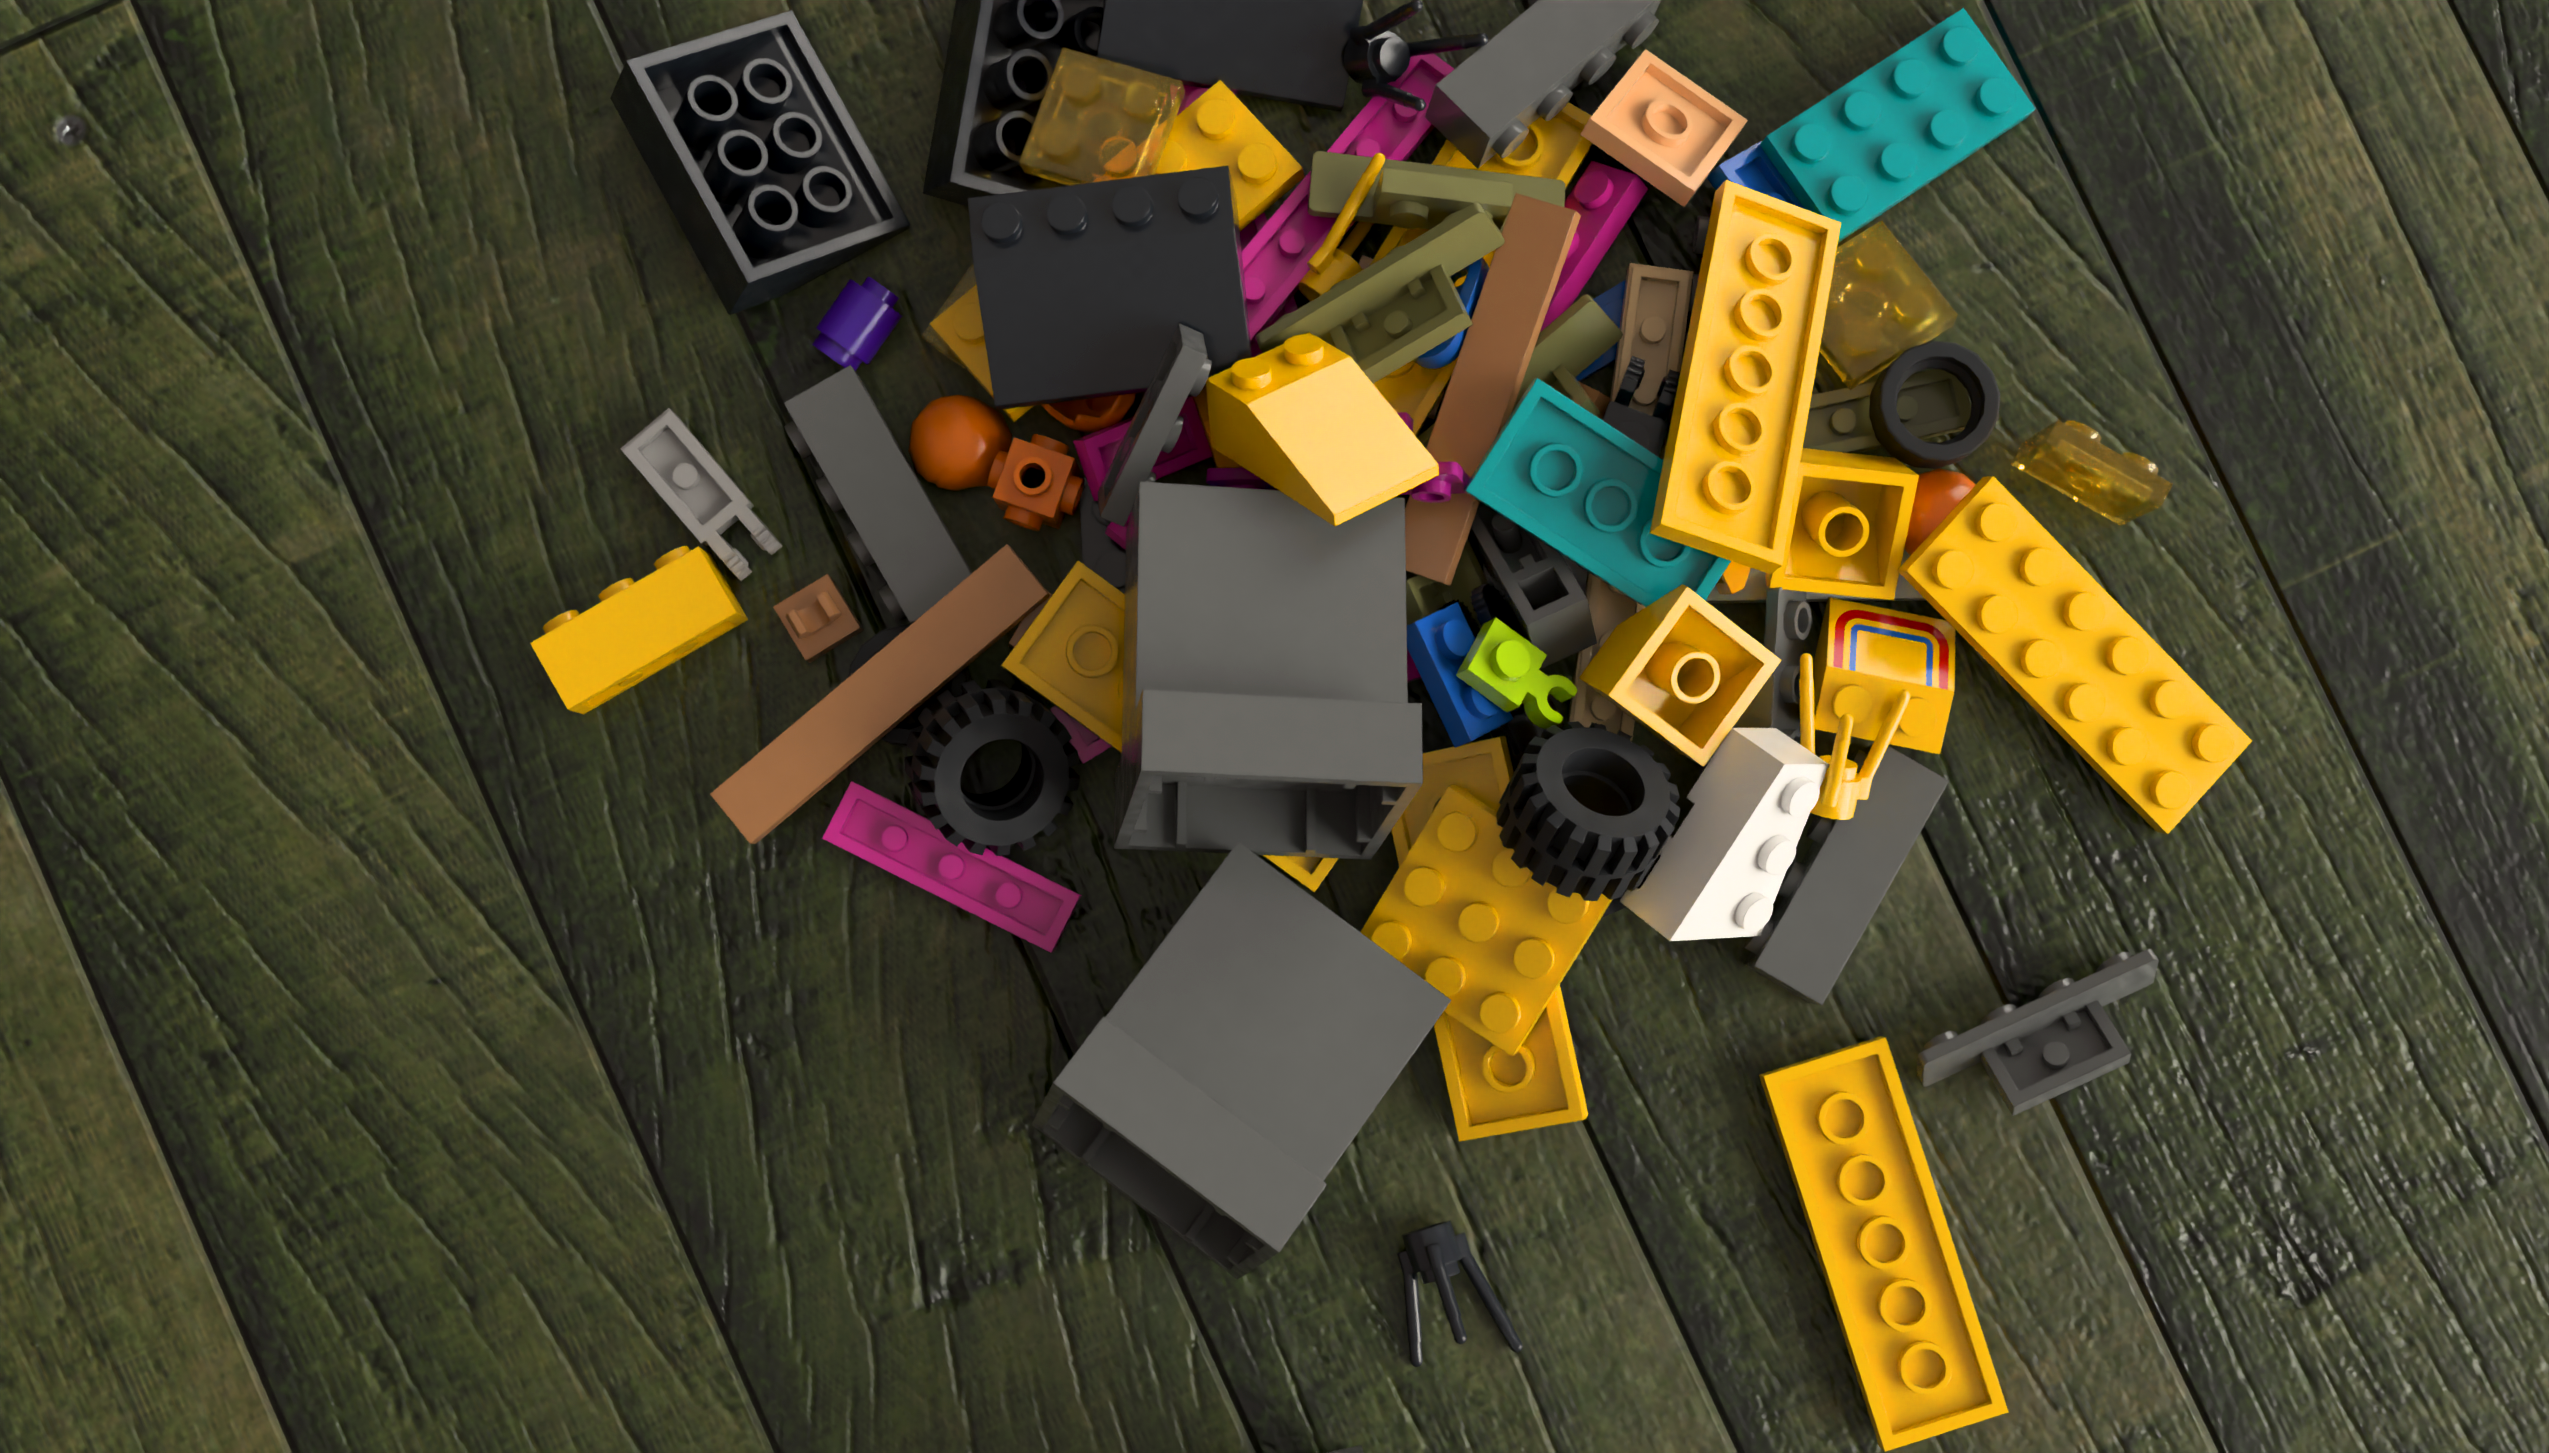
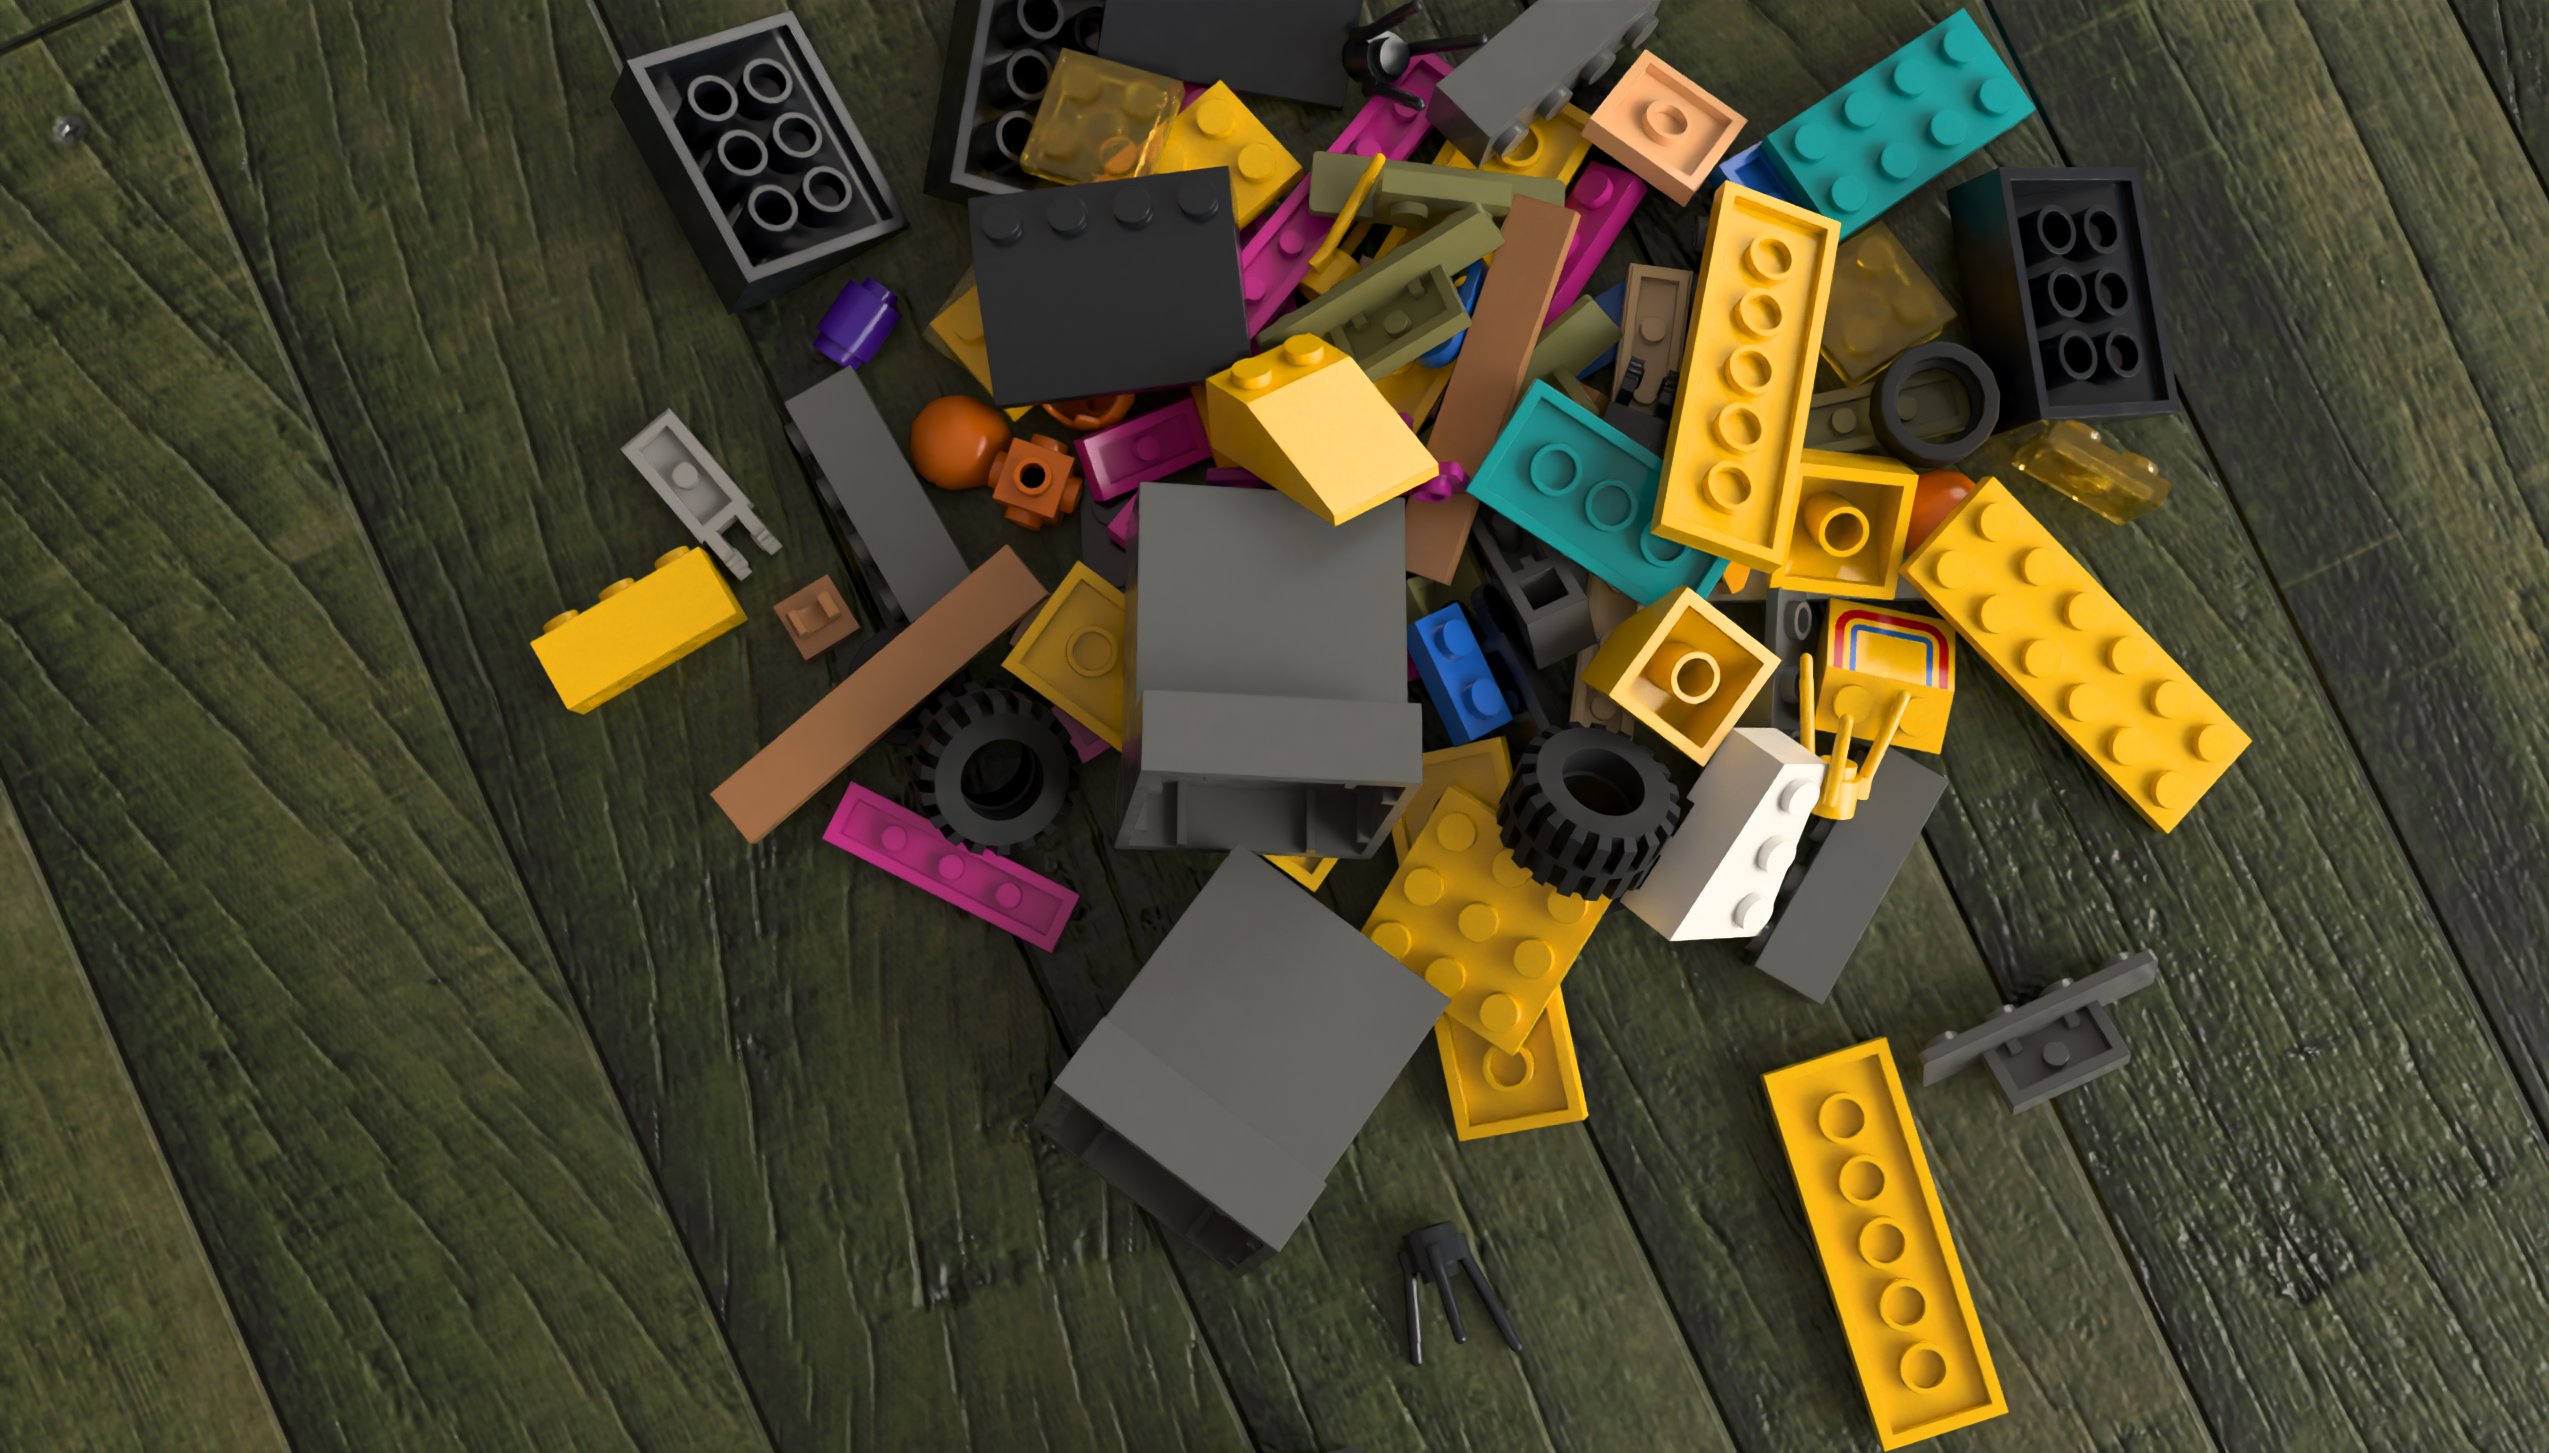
dark grey plate [1098,323,1212,527] -> none
lime plate [1456,617,1578,729] -> none
none -> black slope [1946,167,2180,437]

